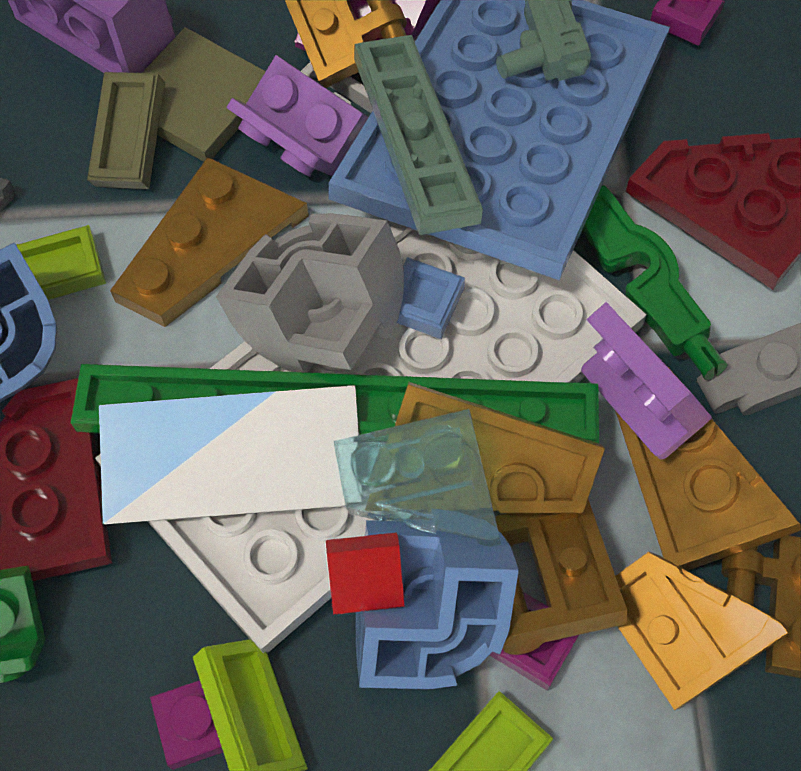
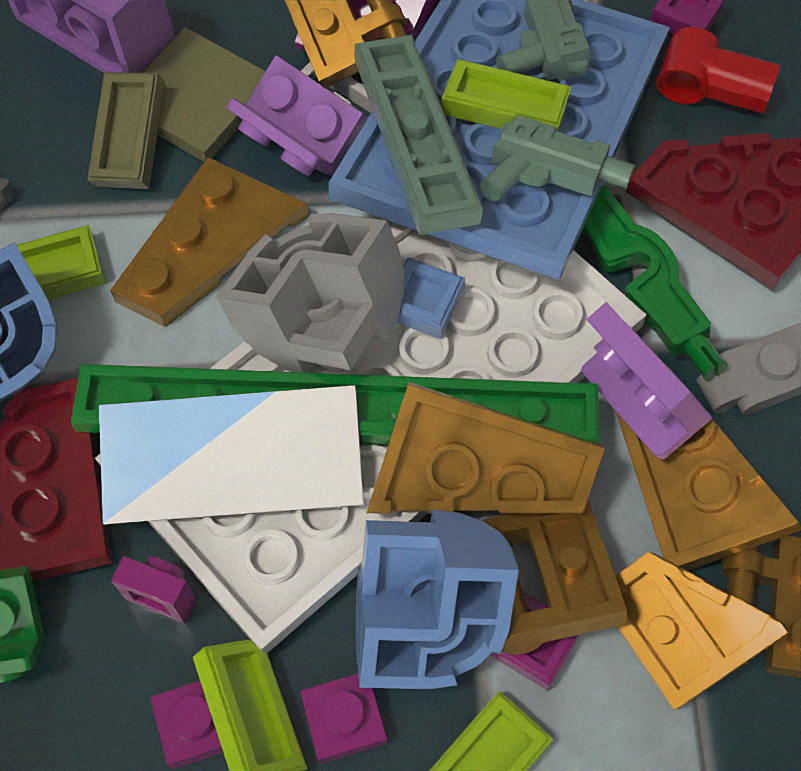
red tile [326,532,405,615] -> none
clear light blue wing [333,409,501,547] -> none
none -> magenta plate [111,556,197,624]
none -> magenta plate [300,674,387,764]
none -> lime tile [441,59,571,132]
none -> sand green piece [480,115,635,201]
none -> red piece [657,27,780,114]

